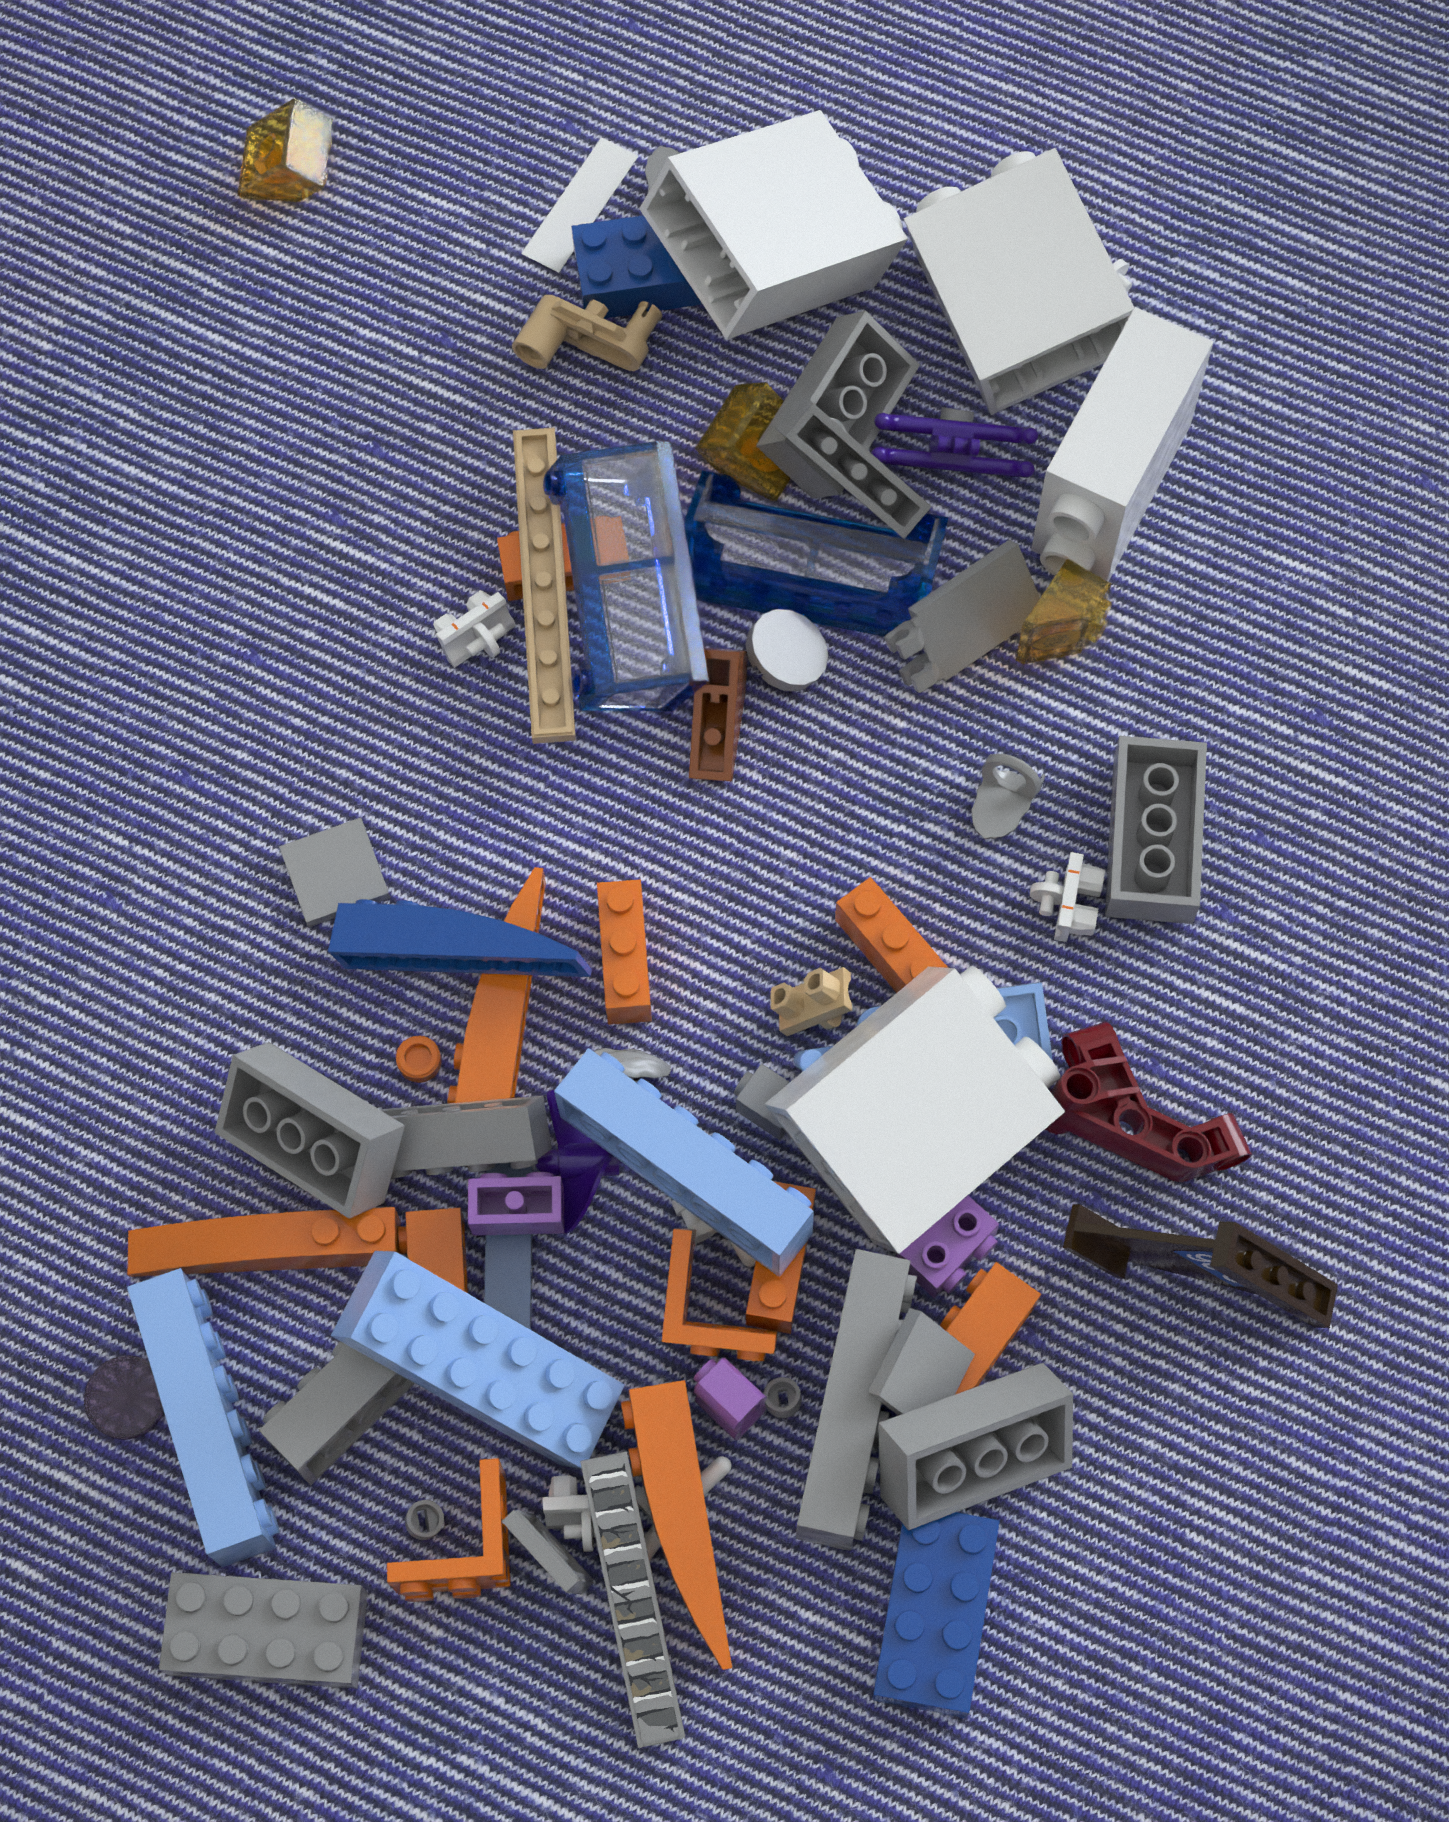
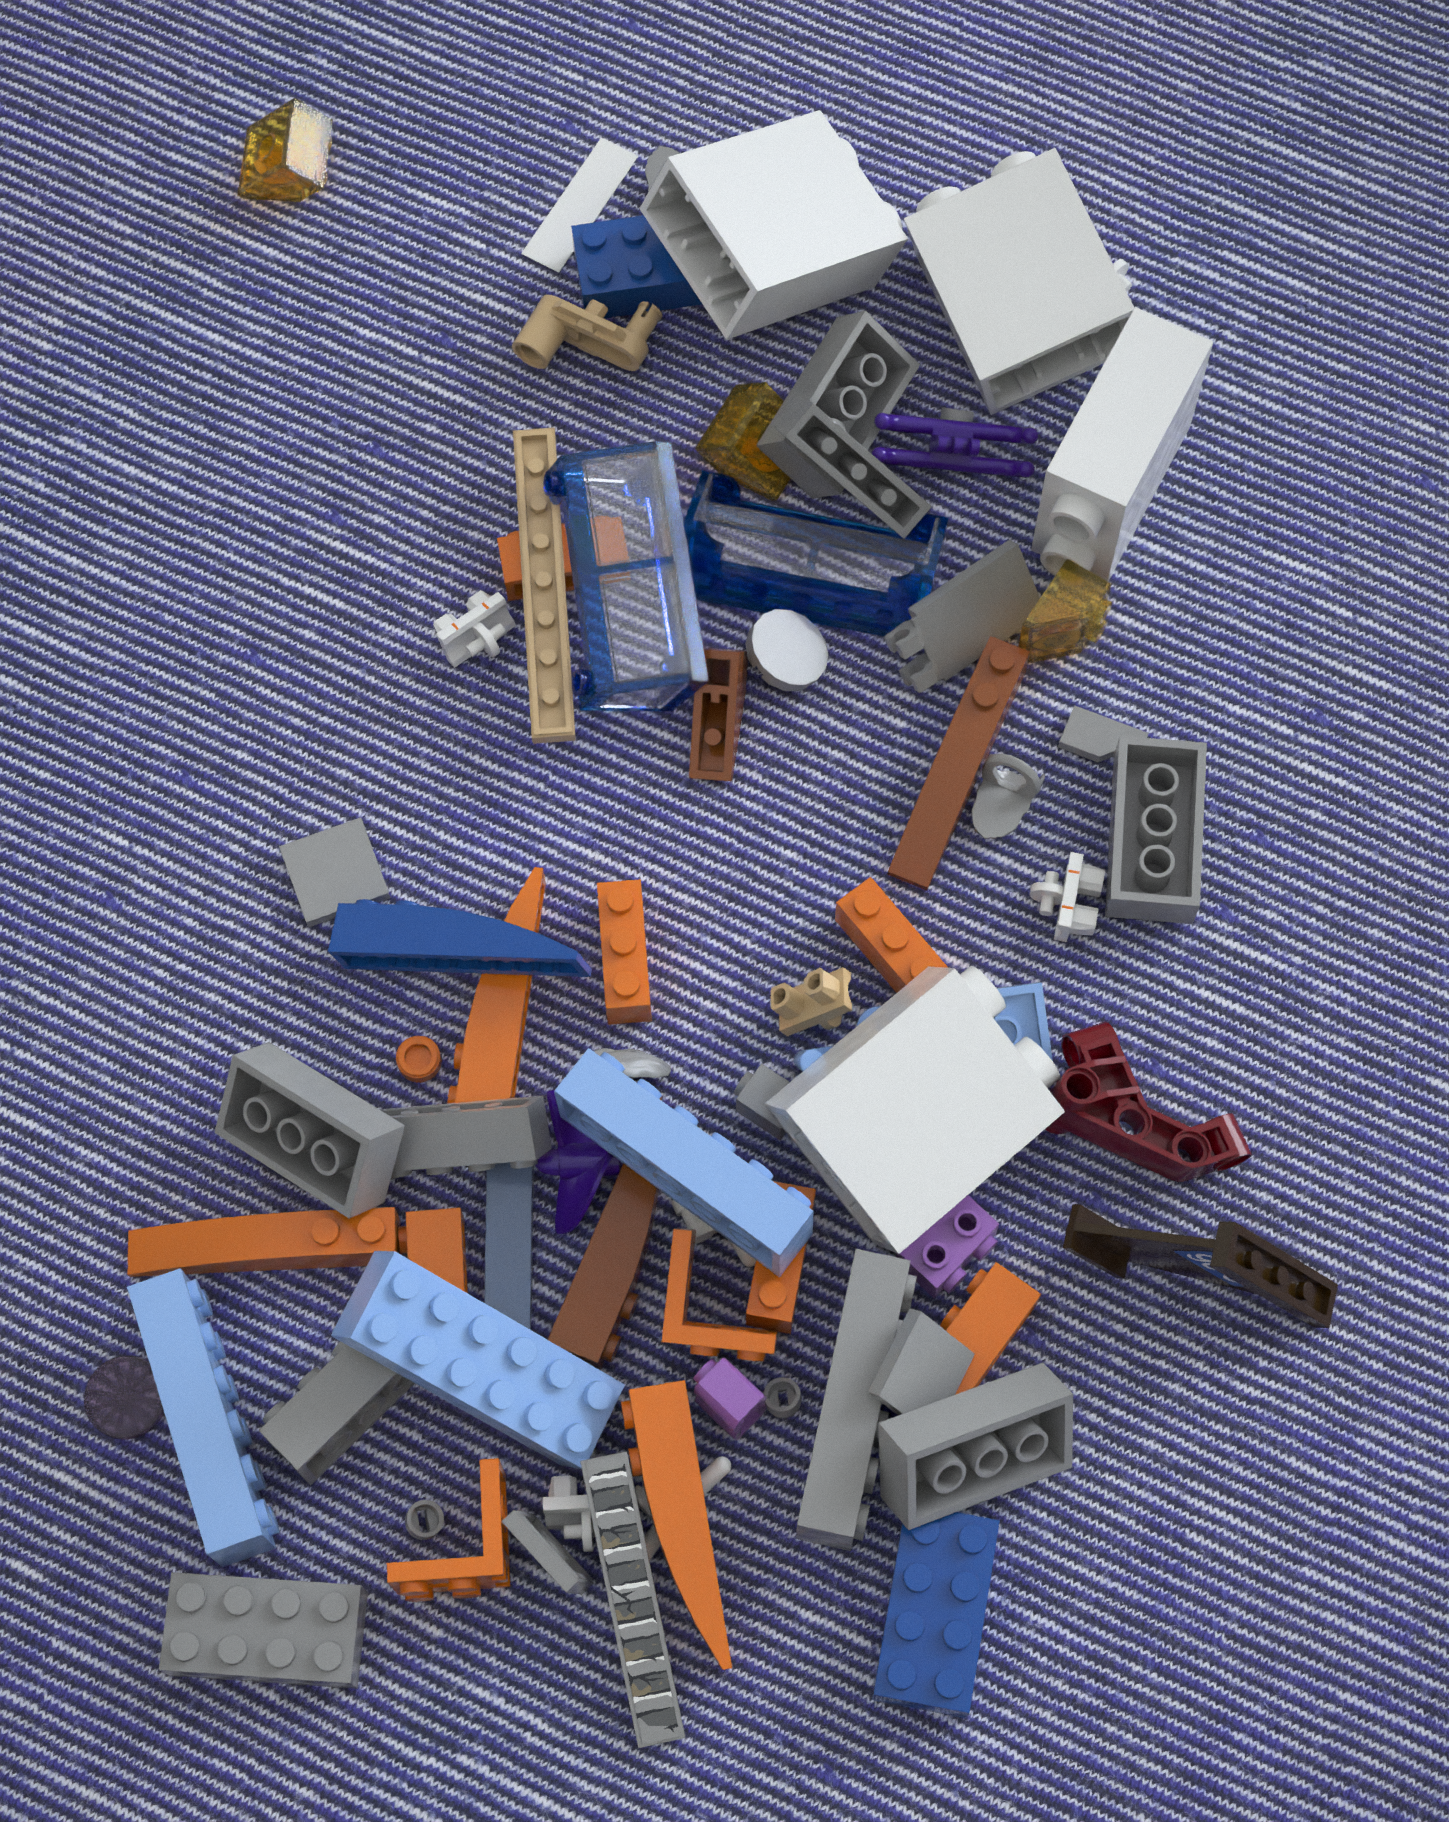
medium lavender brick [468,1172,564,1236] -> none
none -> dark orange slope [547,1097,662,1371]
none -> dark orange slope [887,636,1030,891]
none -> light grey tile [1058,705,1149,762]

